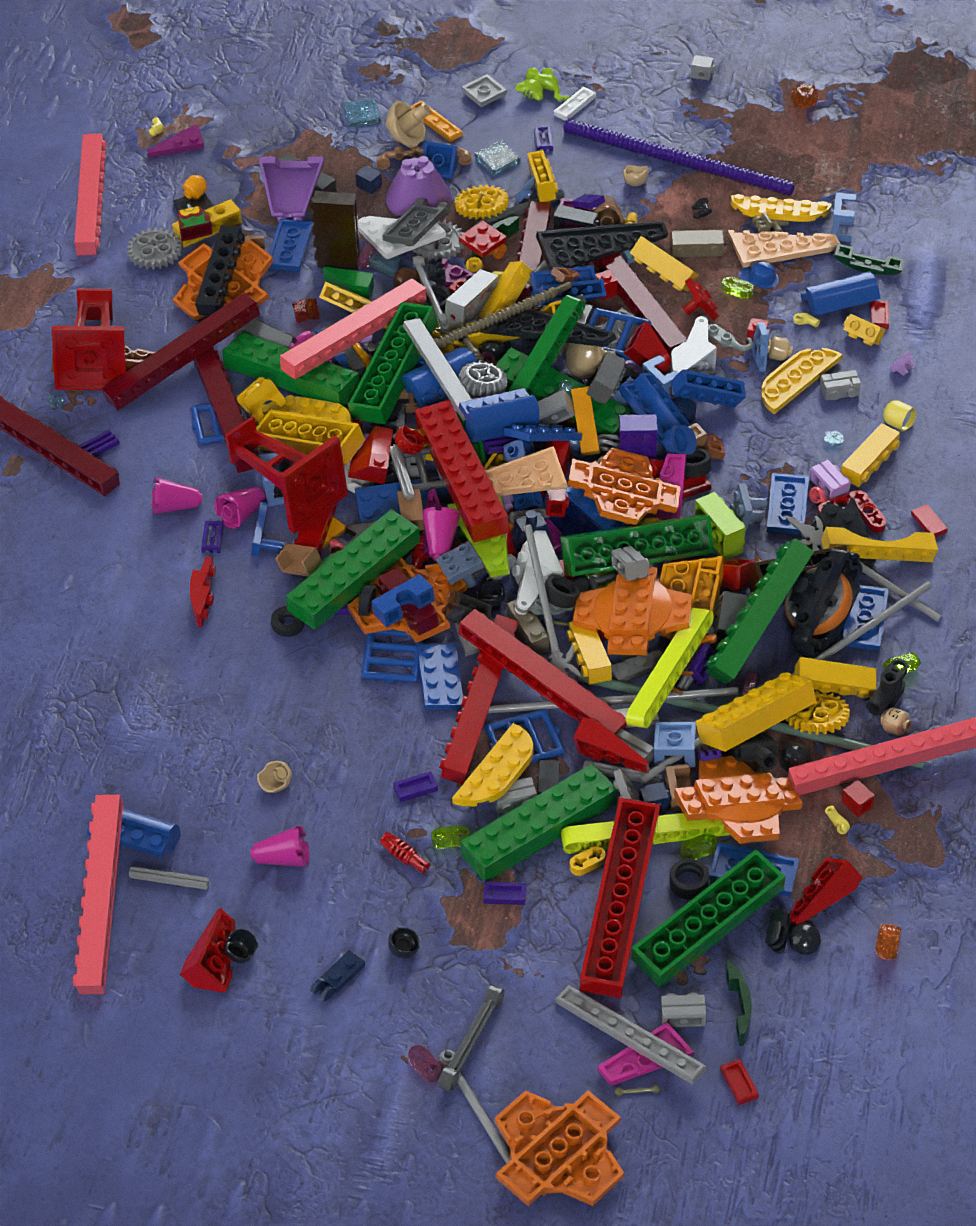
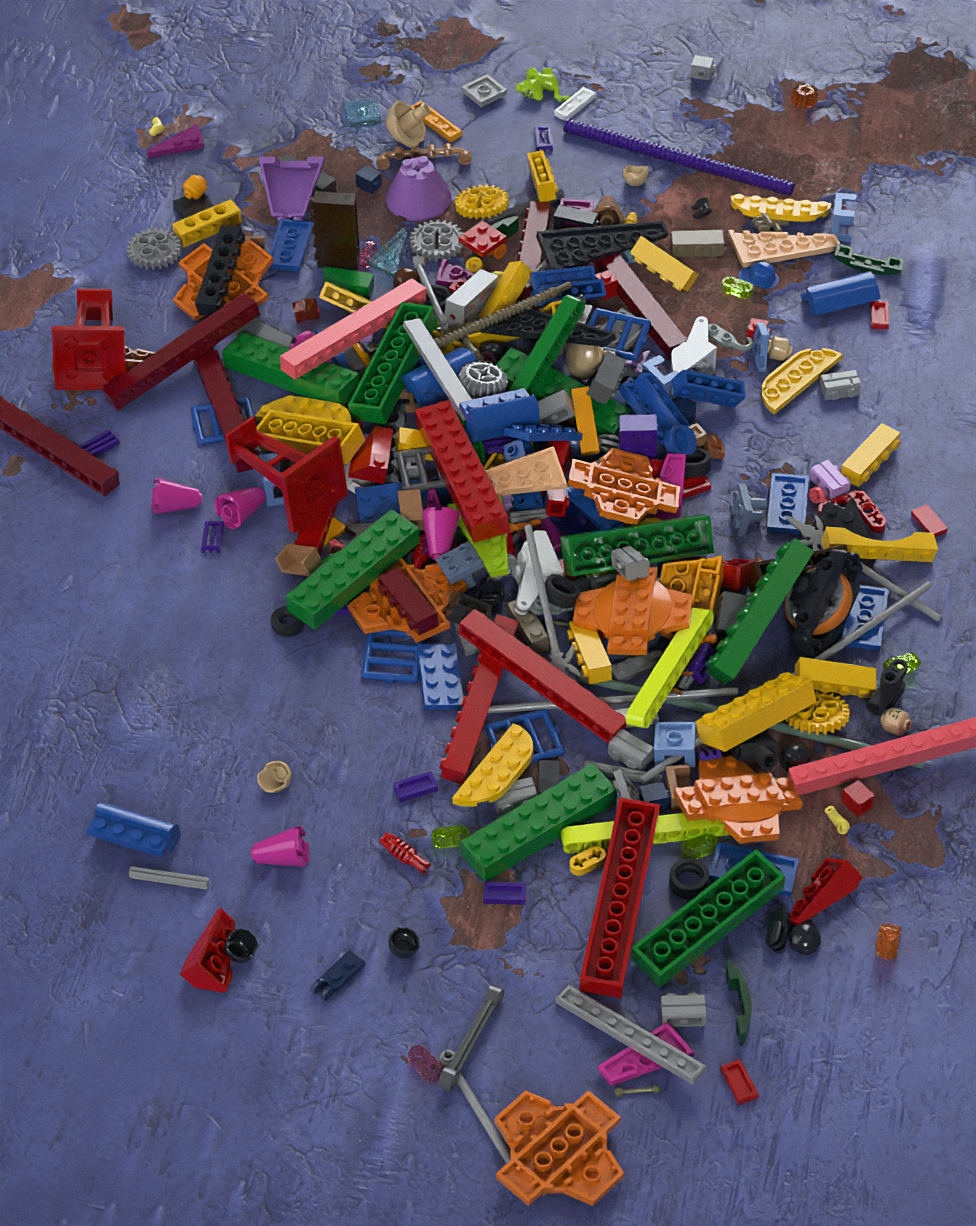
clear light blue hinge [48,395,64,409] -> none
coral brick [73,795,124,994] -> none
coral brick [74,133,107,255] -> none
dark red torso [178,204,213,242] -> none
red slope [190,557,216,627] -> none
yellow piece [237,377,286,424] -> none
blue piece [251,502,284,556] -> none
white plate [358,216,446,260] -> none
black beam [358,585,376,616] -> none
blue arch [372,574,435,627] -> none
dark grey hinge [382,198,451,246] -> none
light grey axle [389,444,415,500] -> none
red hair [395,425,426,455] -> none
blue slope [422,141,458,179] -> none
black tile [427,262,446,285] -> none
tile [475,141,521,174] -> none
dark blue torso [512,510,552,553] -> none
medium blue plate [515,175,535,202] -> none
dark orange plate [551,267,580,283] -> none
clear light blue hinge [558,380,573,395] -> none
dark purple tile [571,194,605,209] -> none
red wedge [573,717,650,773] -> none
red slope [624,321,671,375] -> none
red plate [682,277,719,320] -> none
lime brick [695,492,746,561] -> none
clear pink beam [741,672,758,697] -> none
light yellow arm [793,313,820,328] -> none
clear light blue plant [823,430,844,446] -> none
yellow brick [843,314,886,346] -> none
light yellow helmet [883,400,916,431] -> none
lavender tile [889,351,914,376] -> none

